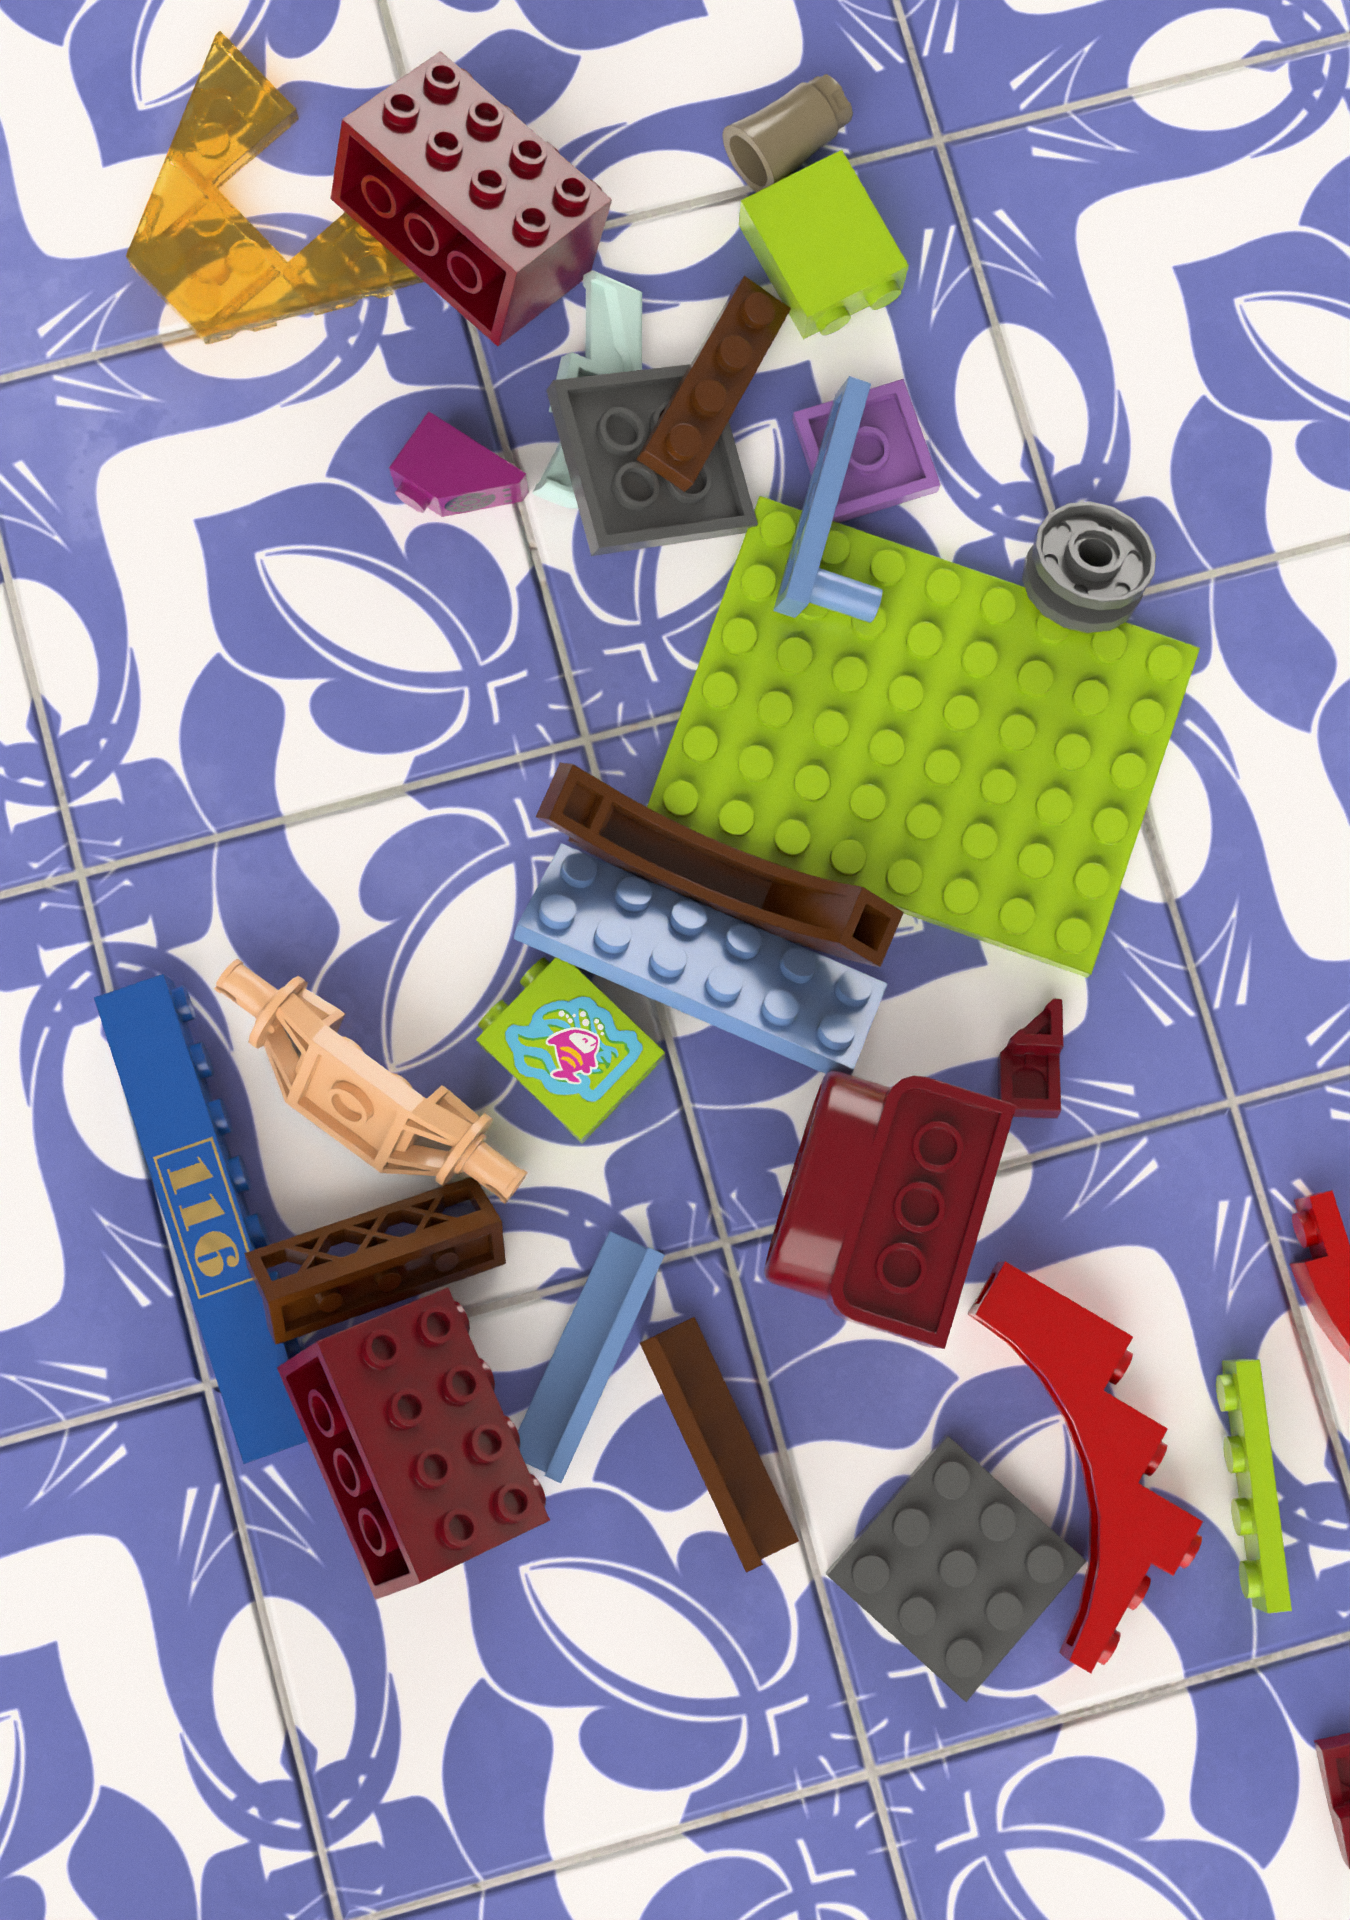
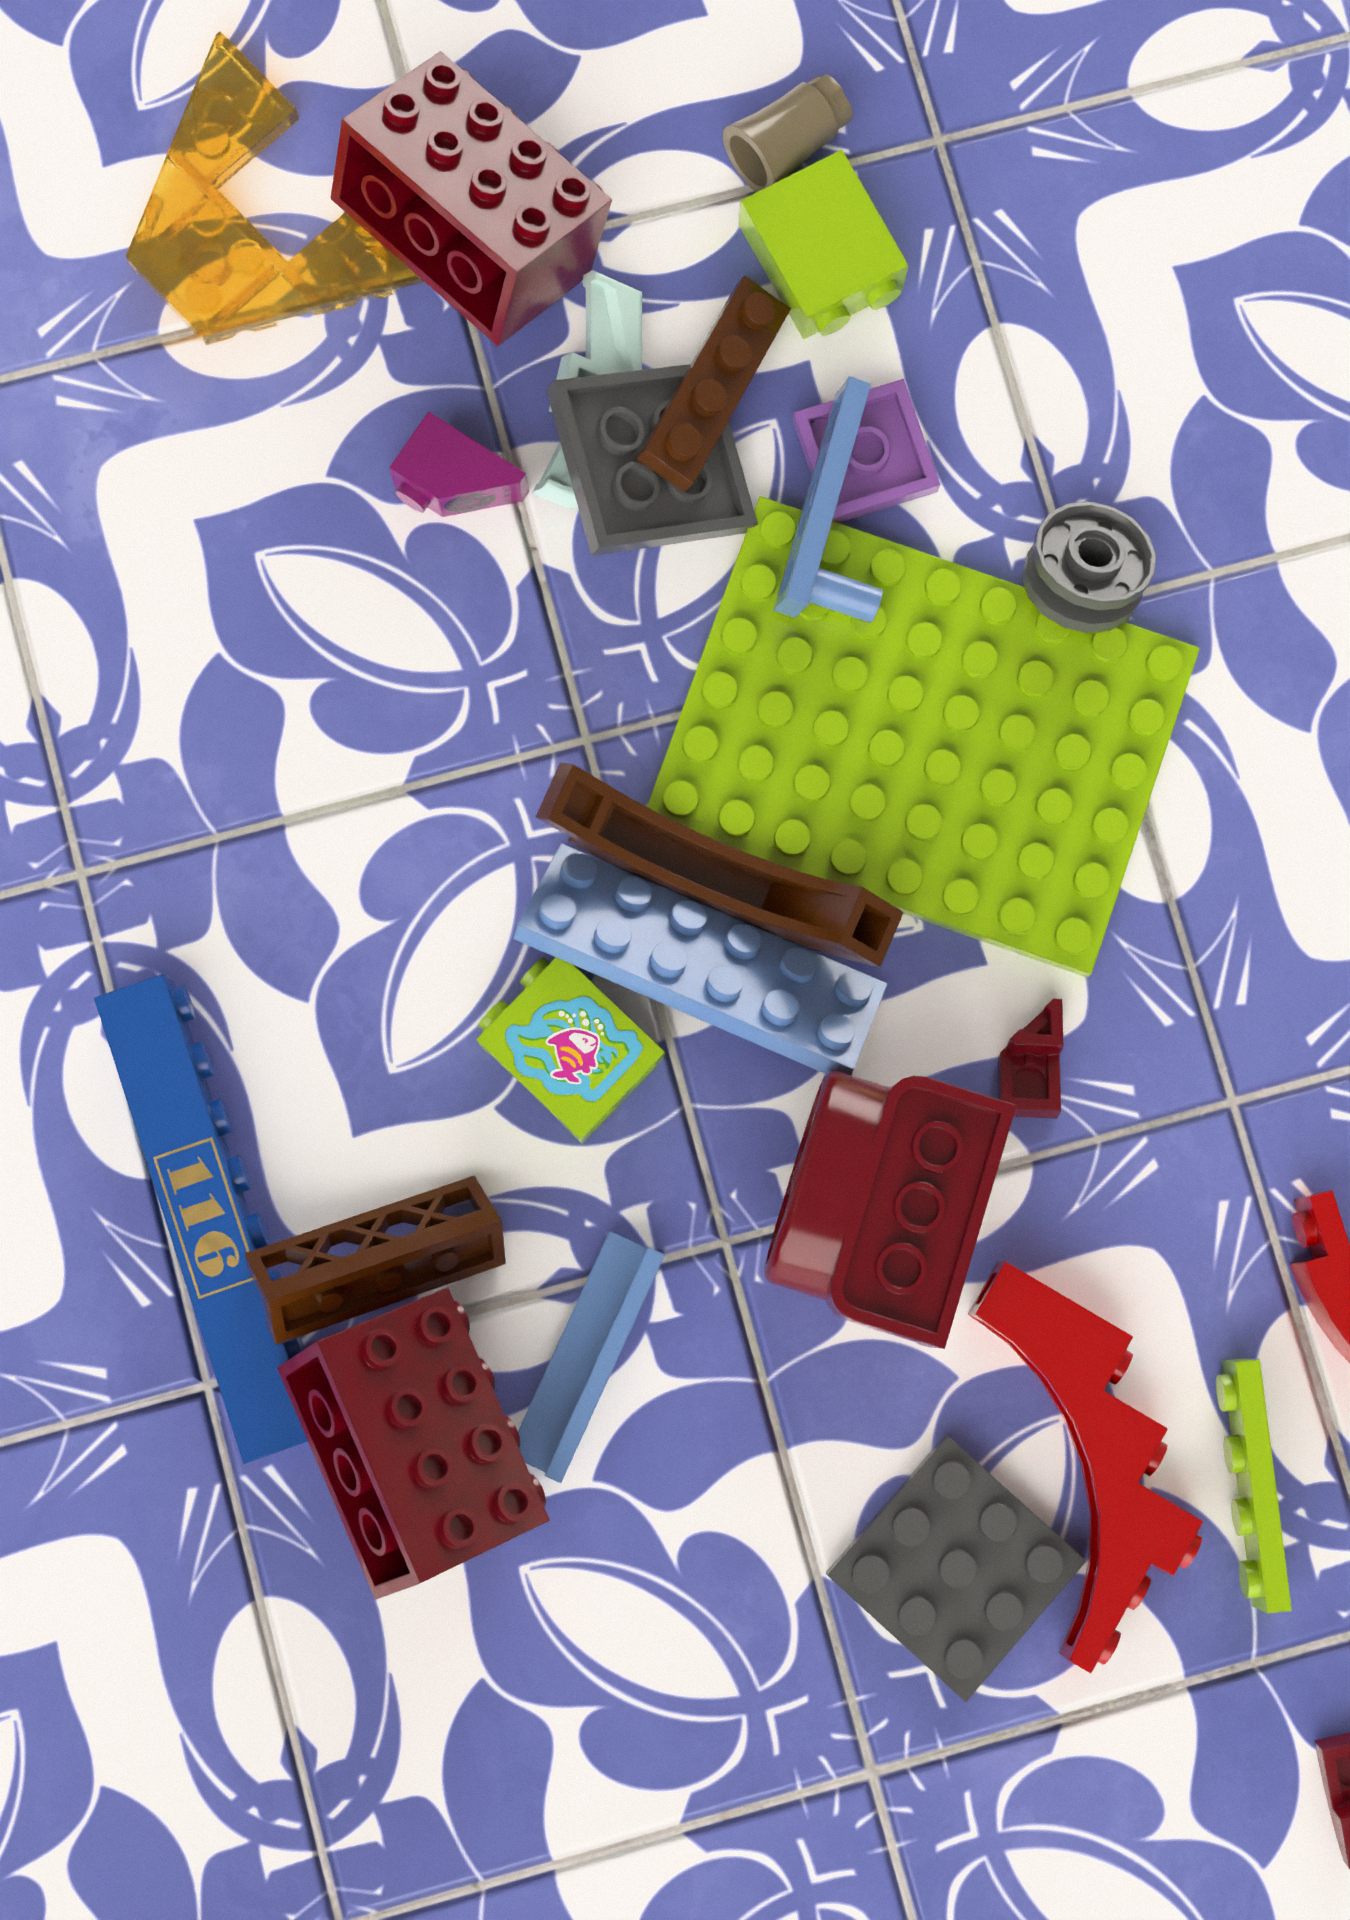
light nougat plate [214,959,528,1204] -> none
reddish brown fence [640,1317,799,1573] -> none

